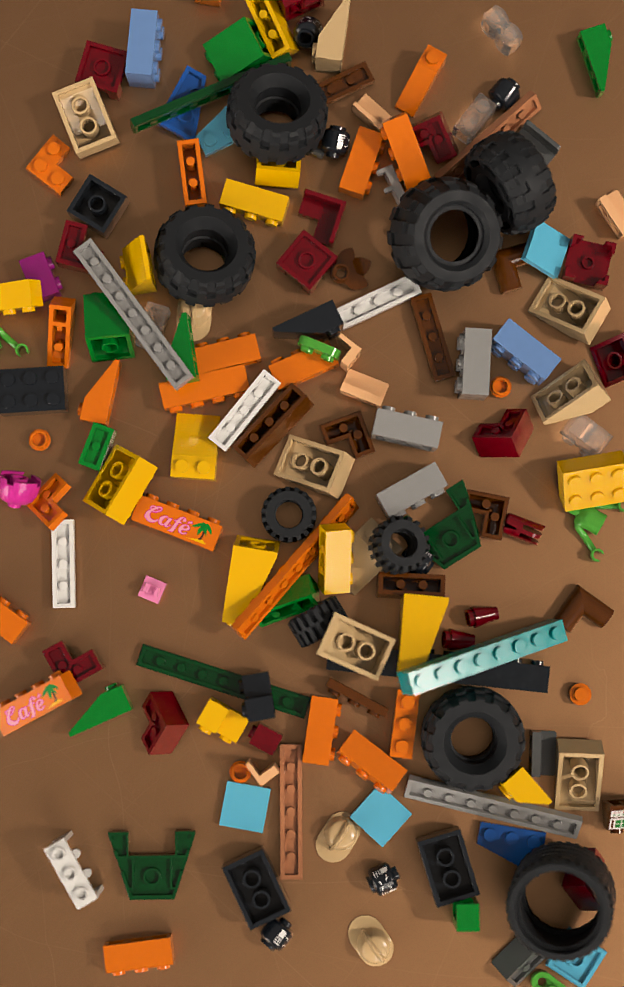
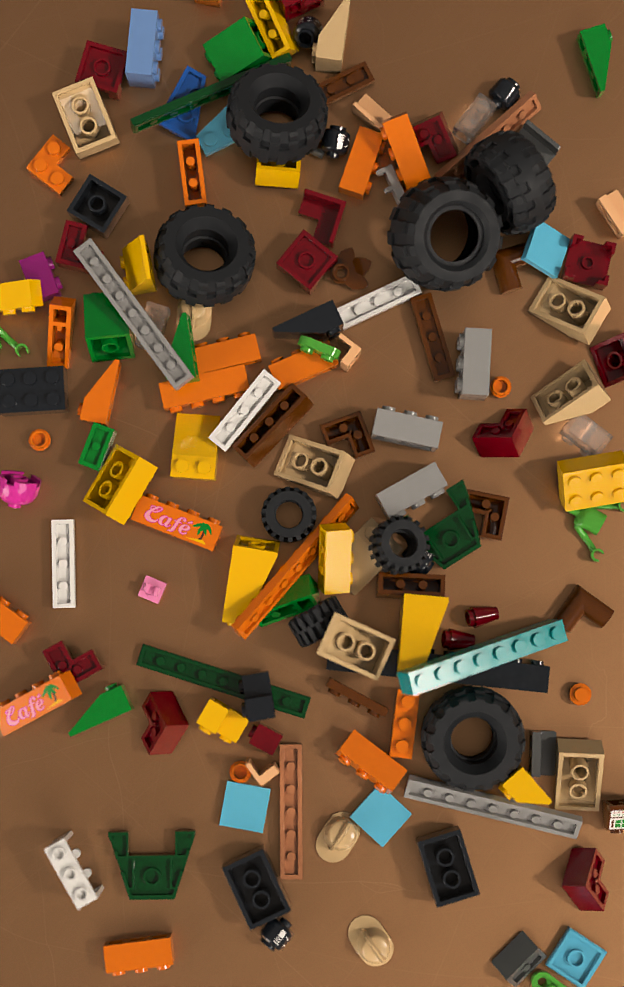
orange plate [27,472,71,531] -> none
yellow brick [219,178,290,227] -> none
orange brick [302,694,342,766] -> none
light nougat panel [339,369,389,408] -> none
black head [366,862,401,896] -> none
orange slope [395,44,447,118] -> none
green panel [452,896,480,932] -> none
blue wing [476,820,546,877] -> none
clear brick [481,5,523,56] -> none
medium blue brick [491,318,561,386] -> none
dark red arm [503,513,545,546] -> none
black tyre [506,841,616,962] -> none

